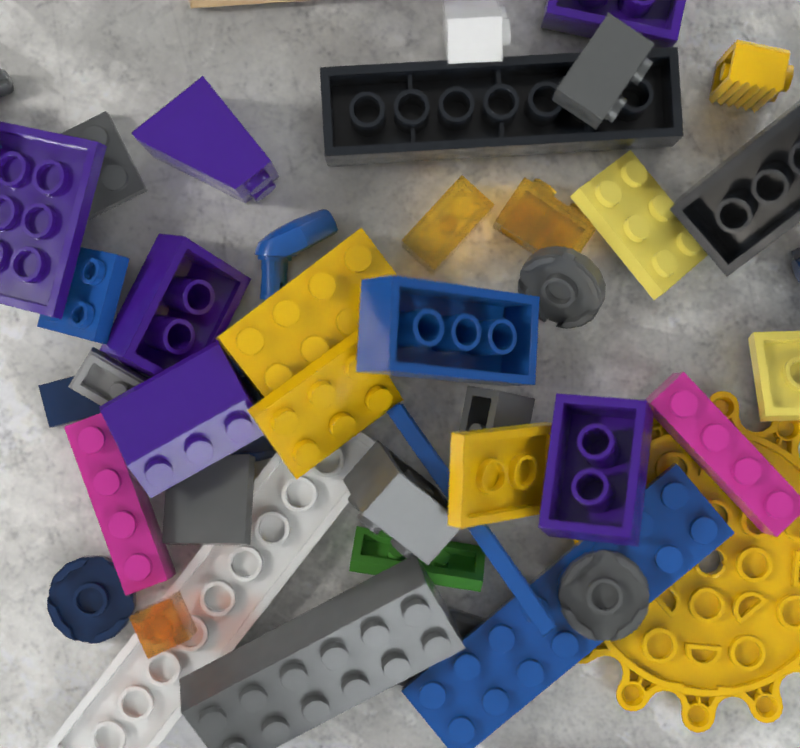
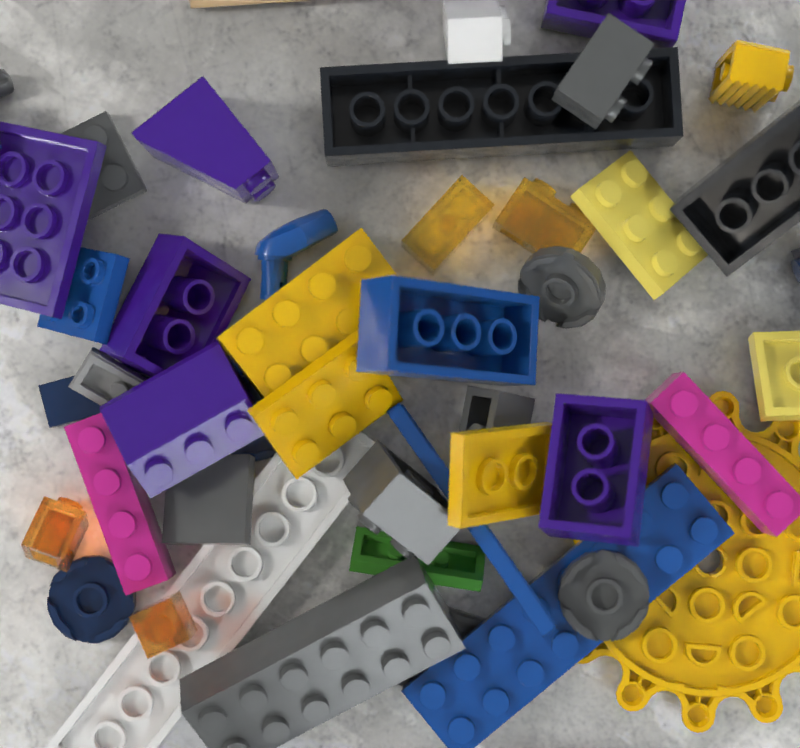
none -> clear orange brick [21,496,89,572]

